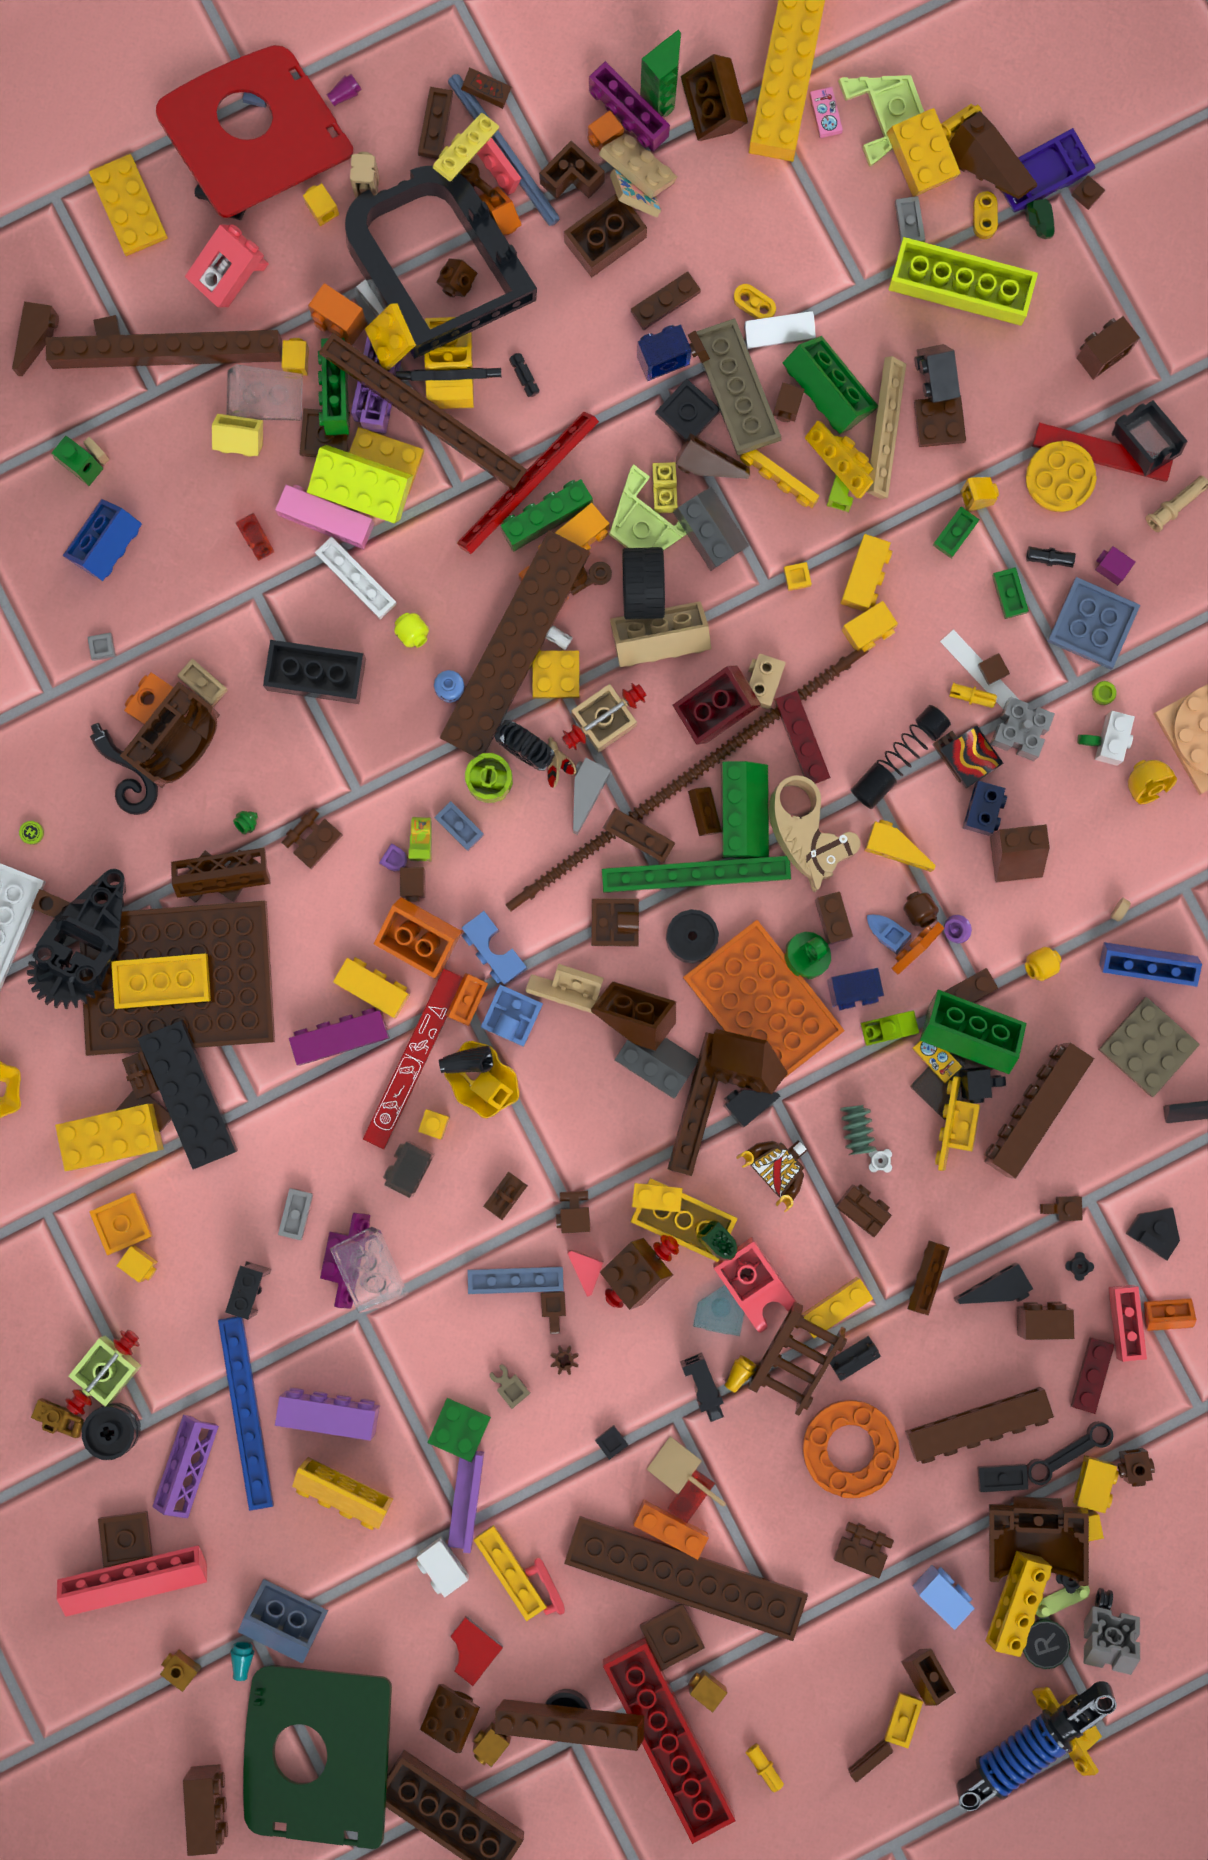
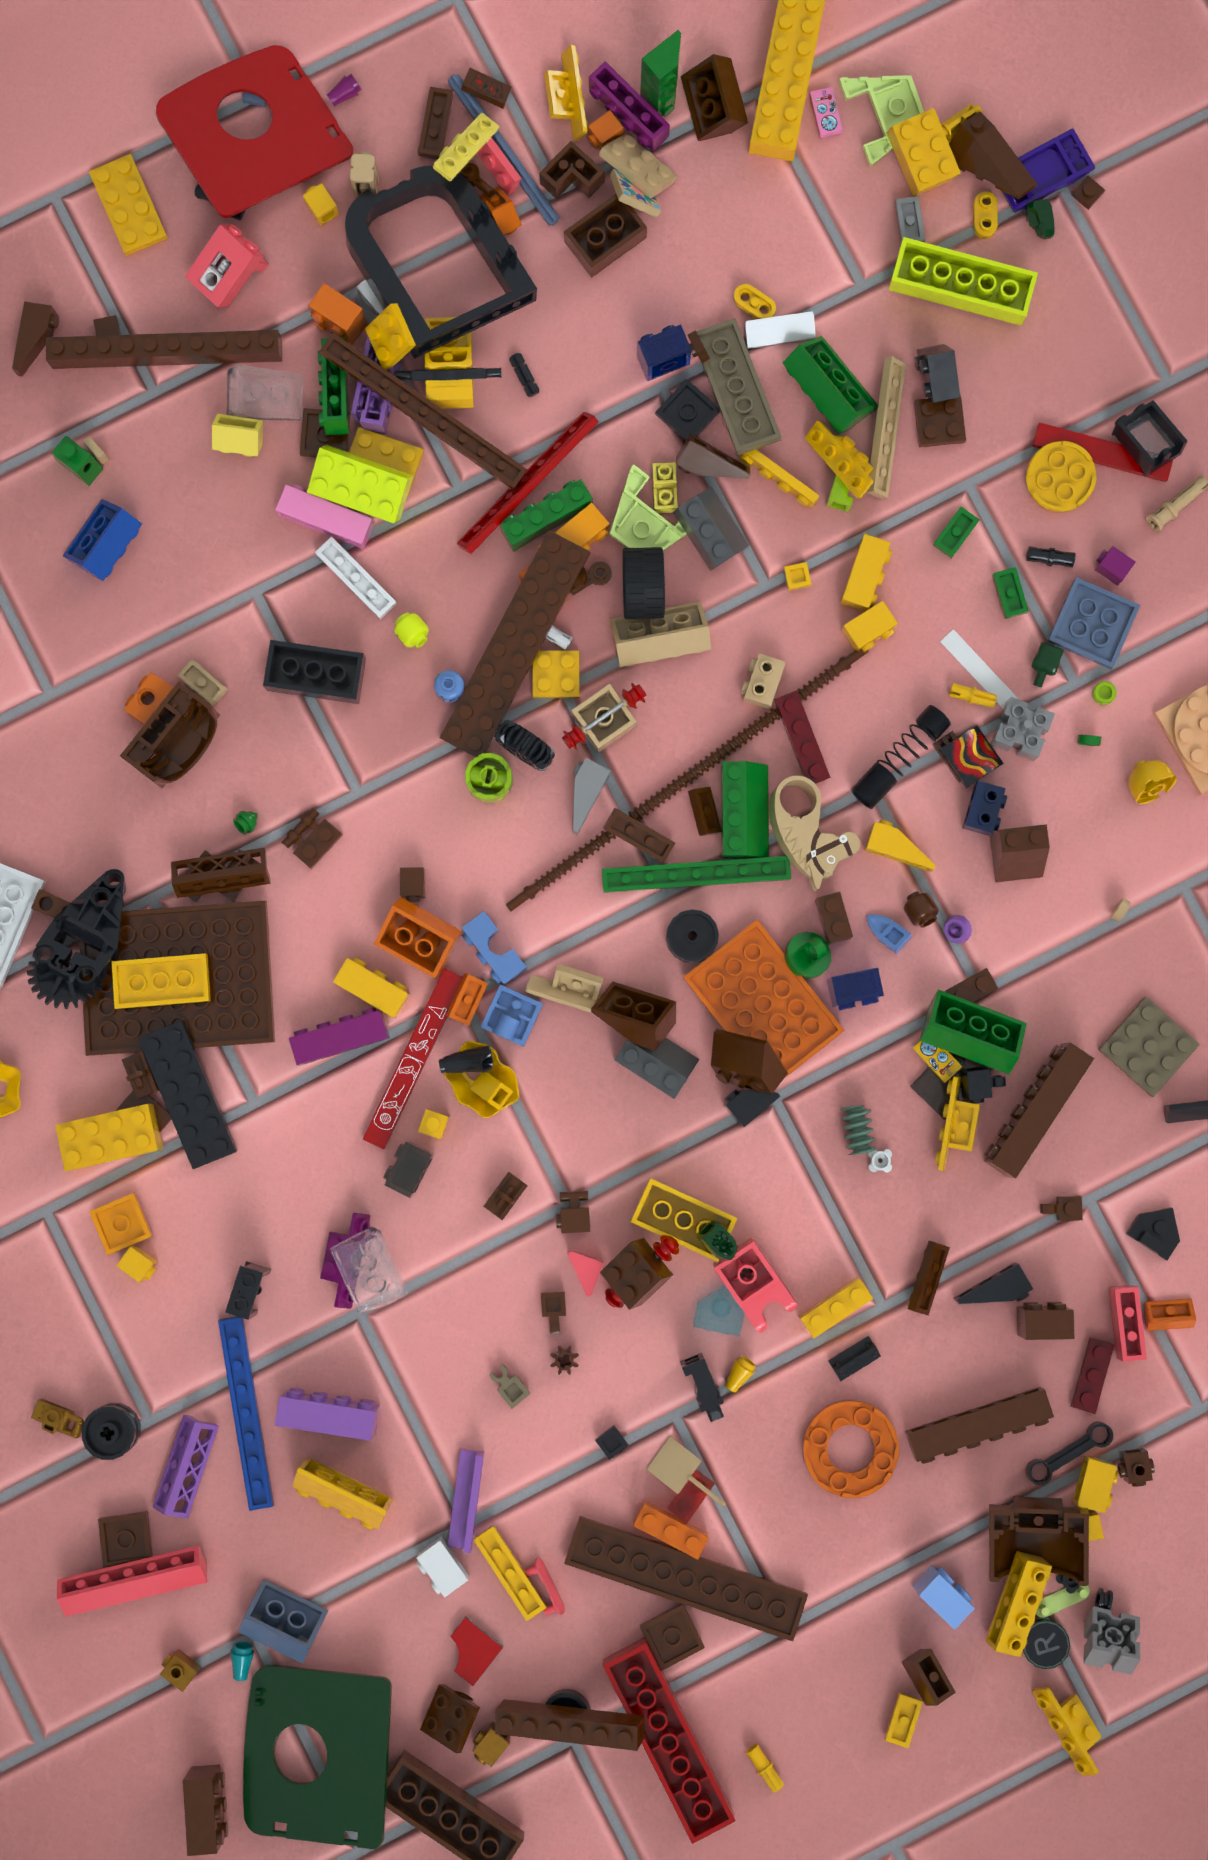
lime tile [19,821,44,844] -> none
yellowish green brick [65,1330,142,1415] -> none
light grey tile [87,633,116,661] -> none
black plant [90,723,158,815] -> none
clear red leg [236,513,274,561] -> none
light grey plate [278,1188,313,1240] -> none
yellow brick [282,338,309,376] -> none
medium lavender tile [379,843,407,872] -> none
lime leg [409,817,432,862] -> none
green plate [427,1398,491,1462] -> none
sand blue plate [434,801,484,851] -> none
reddish brown brick [436,258,478,298] -> none
sand blue plate [467,1266,564,1294] -> none
piece [548,737,576,788] -> none
reddish brown plate [591,899,639,947] -> none
reddish brown plate [631,271,701,330] -> none
yellow plate [632,1183,683,1212] -> none
reddish brown plate [668,1032,719,1176] -> none
dark red brick [672,666,761,745] -> none
pearl gold brick [688,1669,728,1713] -> none
torso [736,1140,807,1212] -> none
reddish brown fence [748,1302,847,1416] -> none
reddish brown brick [773,382,805,422] -> none
reddish brown plate [834,1522,894,1578] -> none
reddish brown brick [835,1184,892,1237] -> none
reddish brown tile [848,1739,893,1782] -> none
lime slope [861,1010,919,1046] -> none
orange plate [891,922,945,975] -> none
piece [956,1681,1117,1811] -> none
yellow slope [960,477,999,512] -> none
reddish brown tile [977,653,1010,685] -> none
black plate [977,1464,1028,1492] -> none
yellow head [1025,946,1062,981] -> none
black plate [1065,1252,1094,1281] -> none
reddish brown brick [1077,316,1140,380] -> none
white brick [1095,711,1135,766] -> none
blue brick [1099,942,1202,987] -> none
none -> yellow bracket [544,44,588,141]
none -> dark green piece [1031,642,1064,688]

